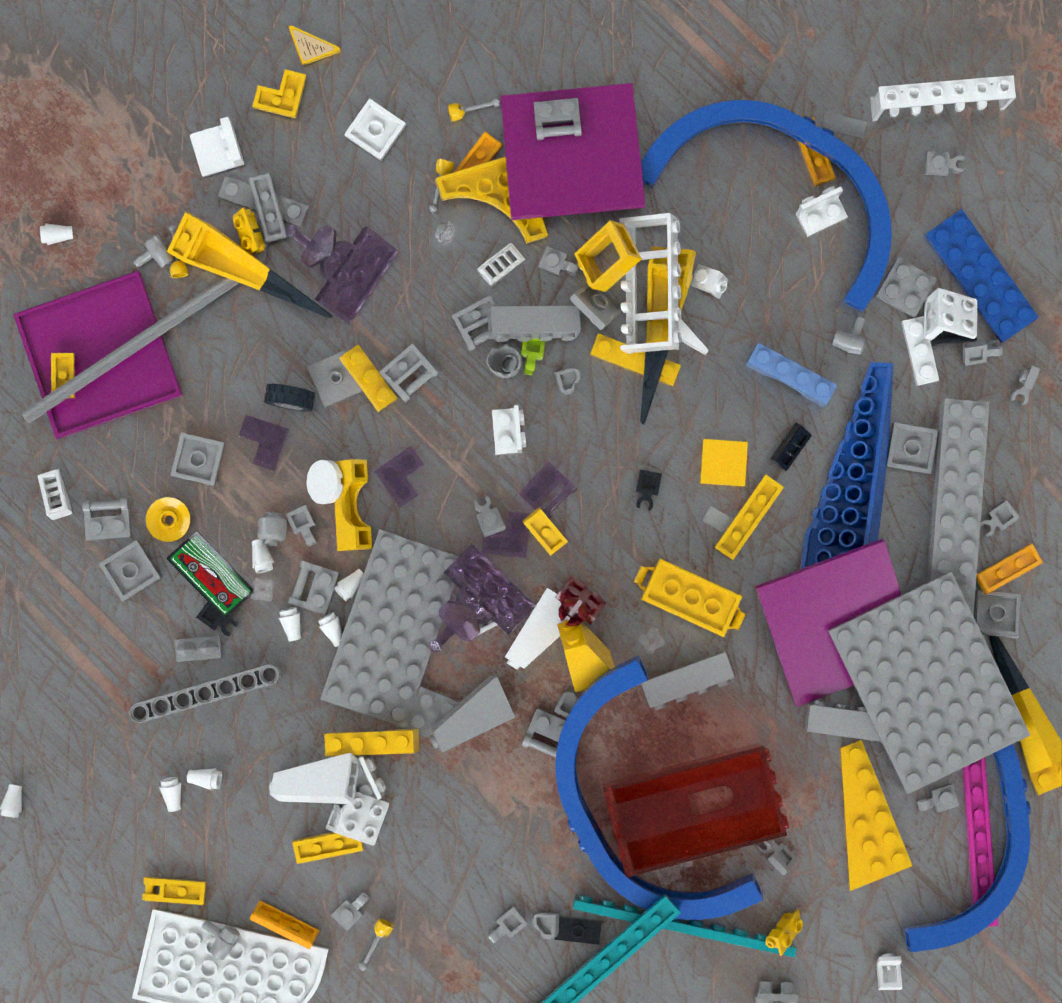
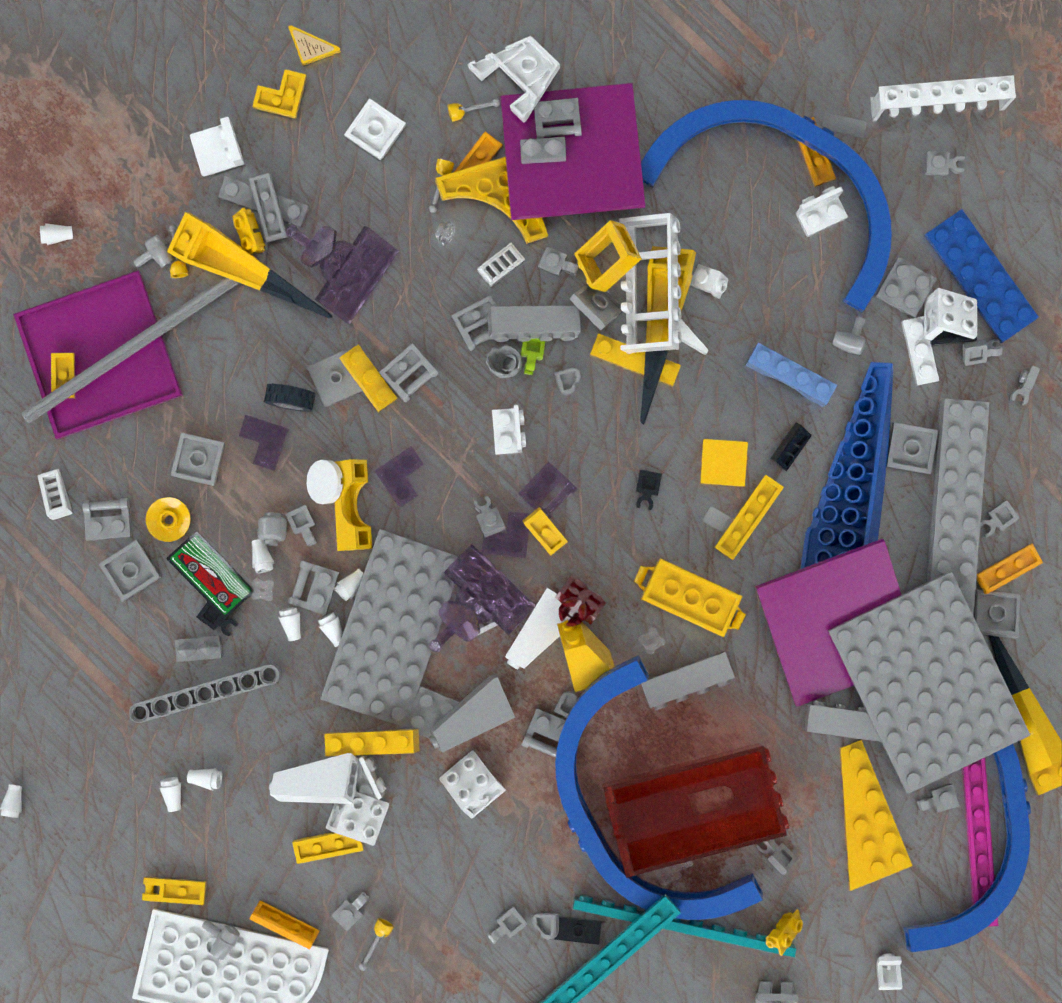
none -> white bracket [439,751,506,819]
none -> white wing [467,36,560,123]
none -> light grey tile [520,137,566,164]

